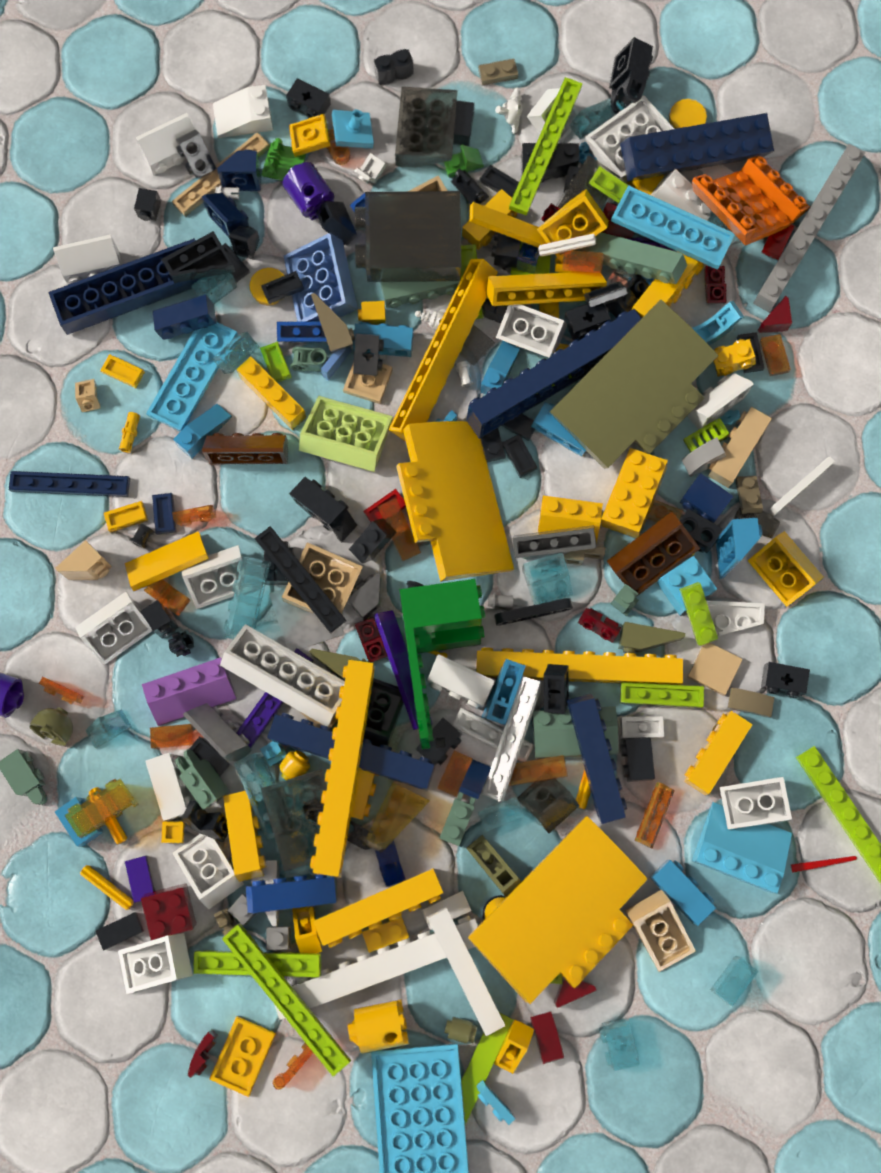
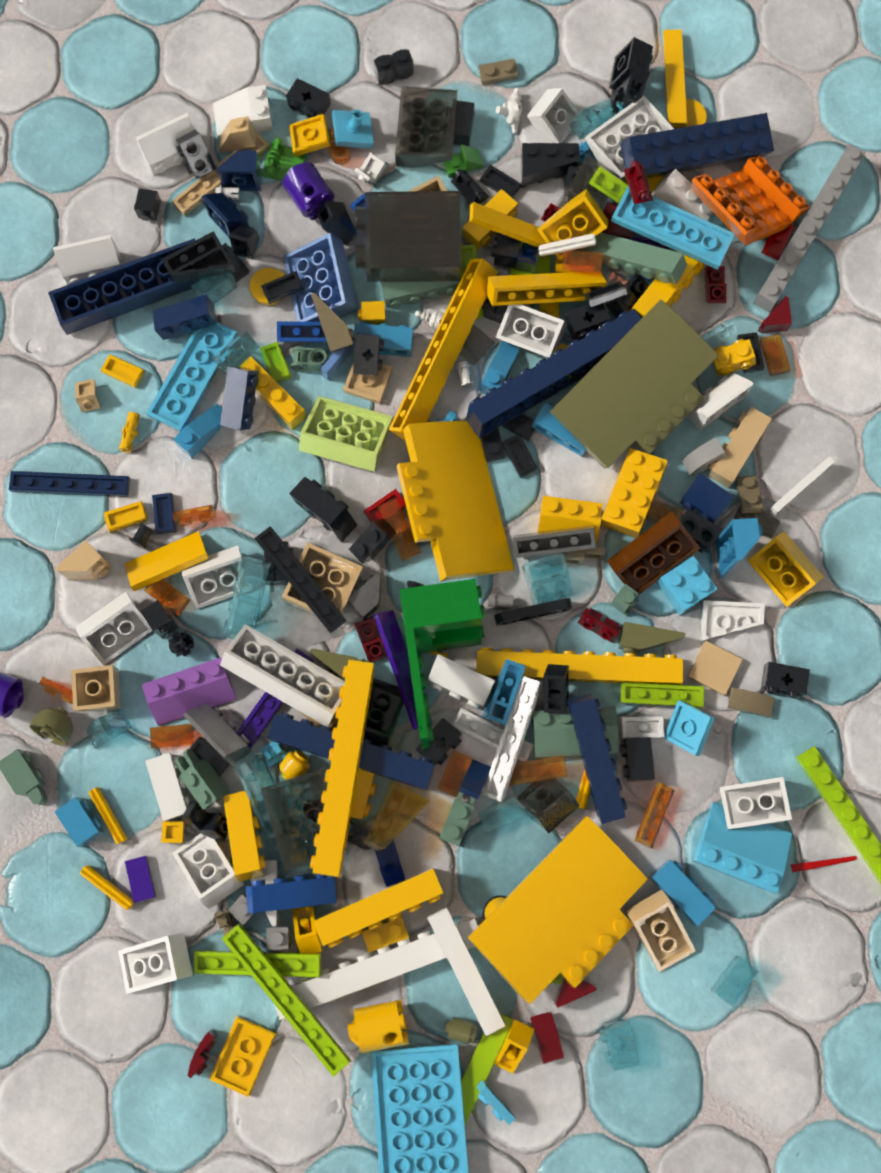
clear yellow wedge [64,778,139,839] -> none
black tile [95,912,144,951] -> none
dark red brick [141,883,196,940] -> none
reddish brown slope [202,433,288,464] -> none
clear orange plate [273,1043,313,1090] -> none
white slope [421,891,471,930] -> none
olive slope [466,835,521,897] -> none
lime plate [509,77,583,216] -> none
lime plate [679,582,718,646] -> none
lime slope [683,418,729,452] -> none
yellow brick [684,711,753,795] -> none
medium azure arch [692,301,744,345] -> none
medium azure plant [720,410,741,425] -> none
none -> tan slope [71,665,121,711]
none -> tan slope [219,116,256,153]
none -> brick [220,366,259,430]
none -> dark red hinge [624,161,653,205]
none -> yellow tile [663,29,687,127]
none -> medium azure tile [664,700,715,756]

